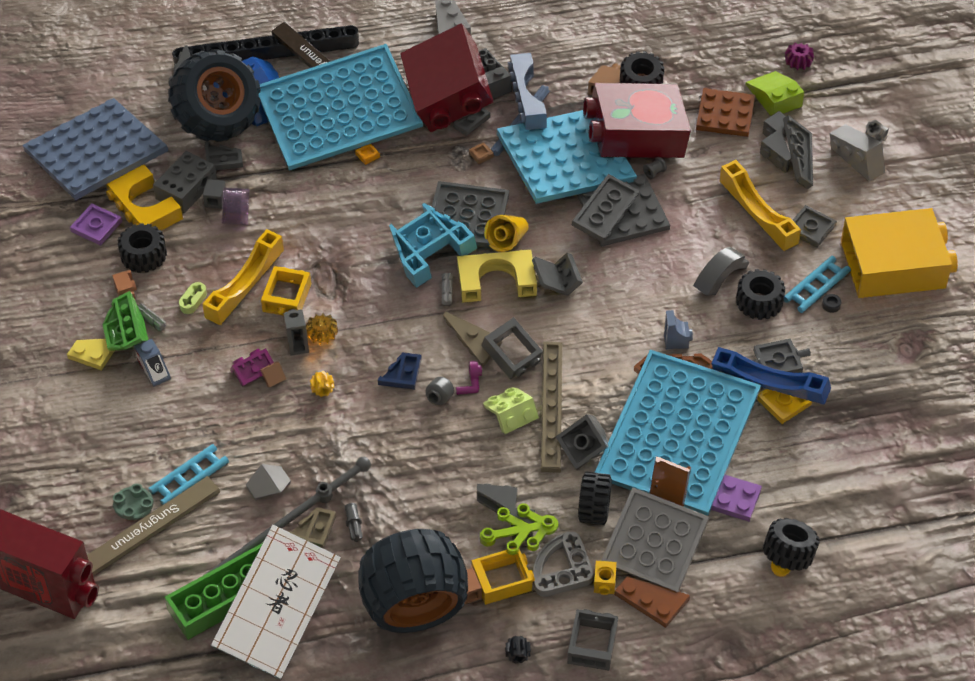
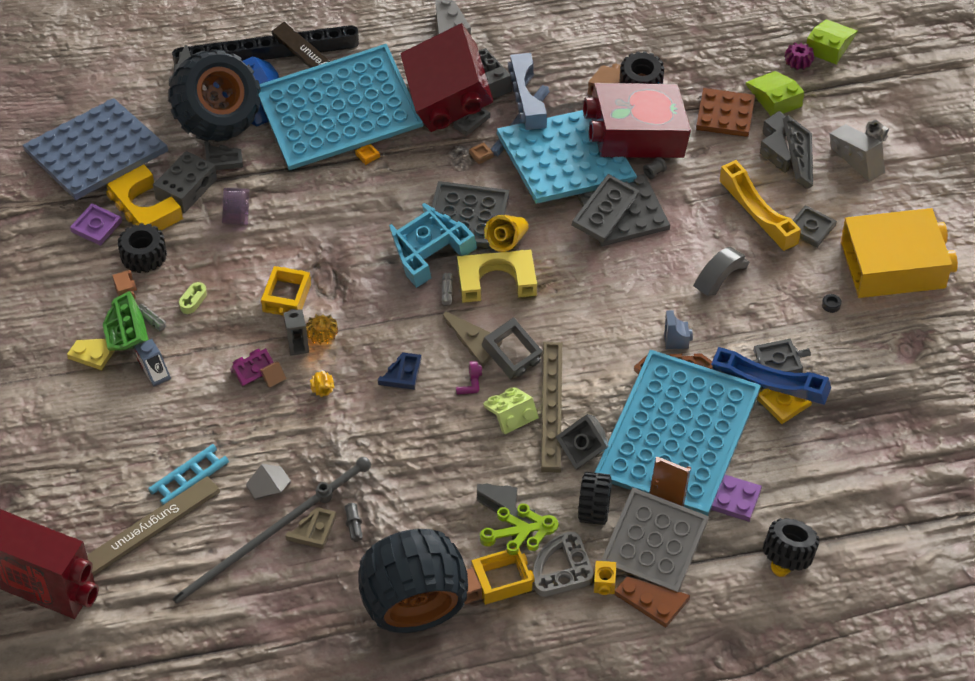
sand green dish [113,484,153,520] -> none
bright green brick [164,543,263,640] -> none
yellow arch [202,229,284,325] -> none
dark grey brick [203,179,227,209] -> none
white piece [211,525,341,680] -> none
dark grey head [425,376,454,405] -> none
black gear [505,636,531,664] -> none
dark grey bracket [532,253,583,296] -> none
dark grey window [567,609,618,671] -> none
black tyre [736,269,785,320] -> none
medium azure bar [784,256,851,313] -> none
none -> lime slope [806,19,857,65]

